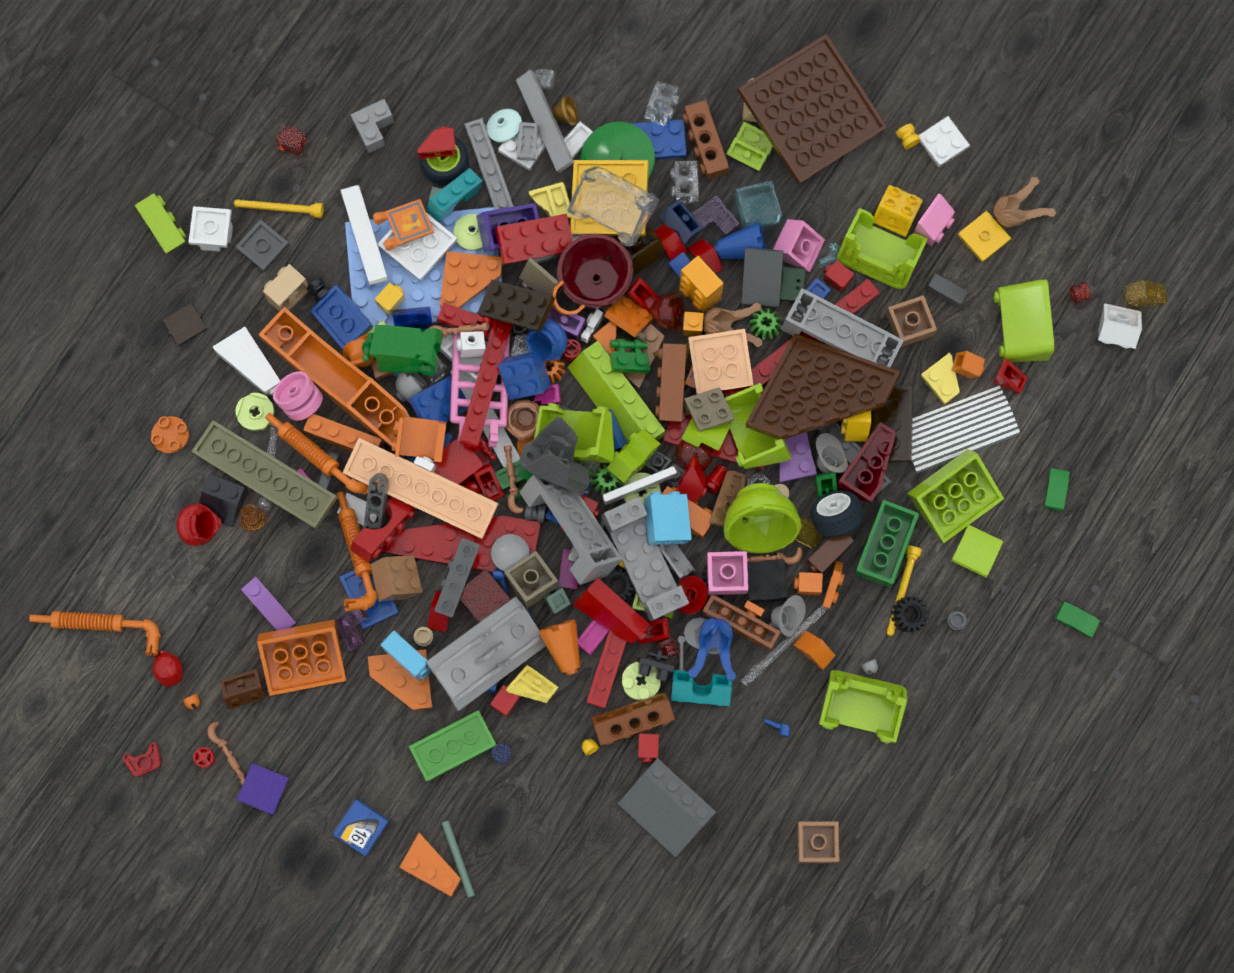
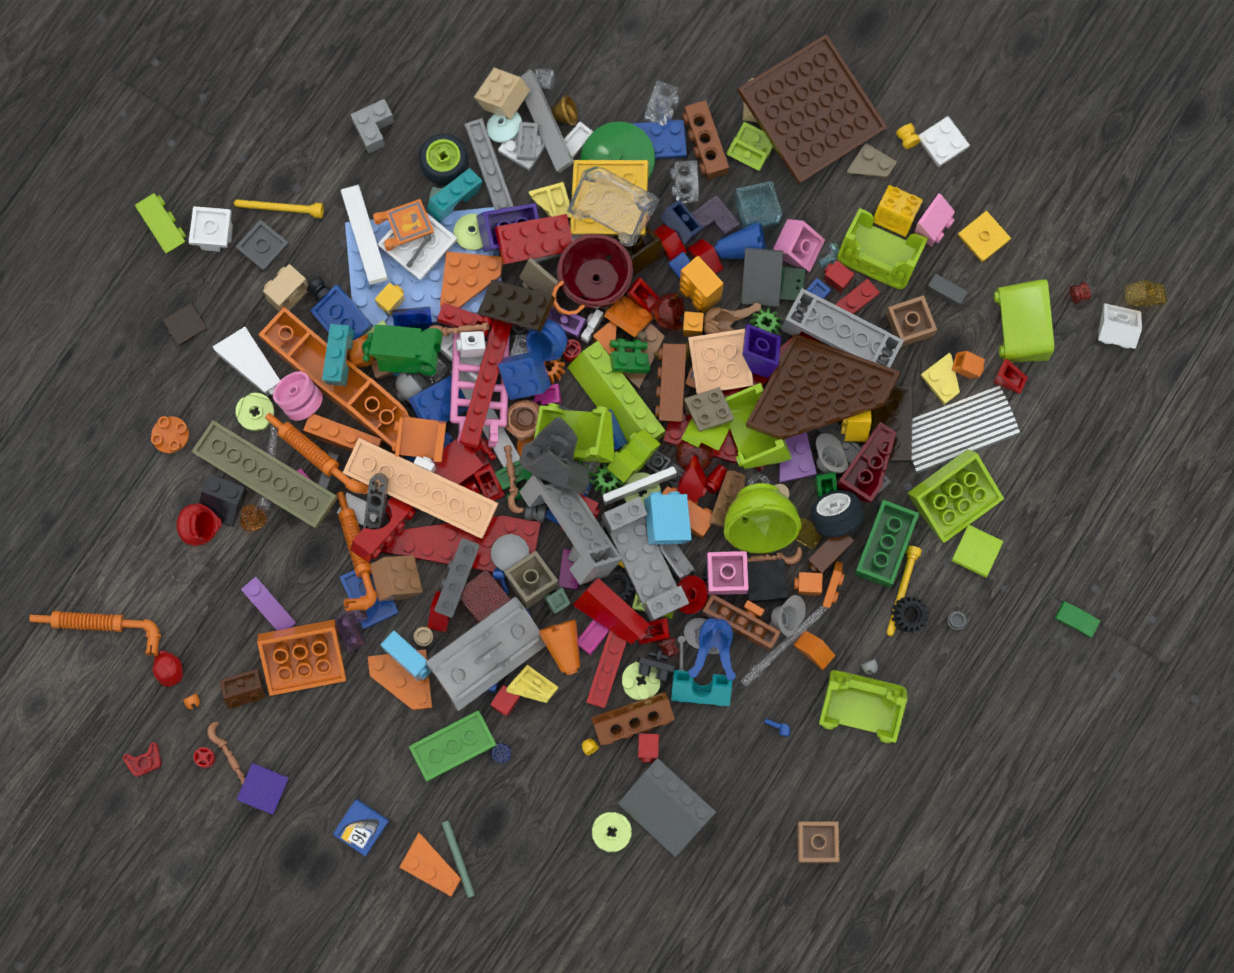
clear red brick [276,126,307,156] -> none
red slope [418,126,457,160] -> none
medium nougat hair [994,177,1056,227] -> none
green slope [1044,468,1070,511] -> none
none -> teal arch [322,324,355,387]
none -> dark grey hinge [406,234,431,268]
none -> tan brick [474,68,530,120]
none -> yellowish green plate [592,812,631,852]
none -> dark purple slope [742,324,781,378]
none -> dark tan wing [846,143,897,179]

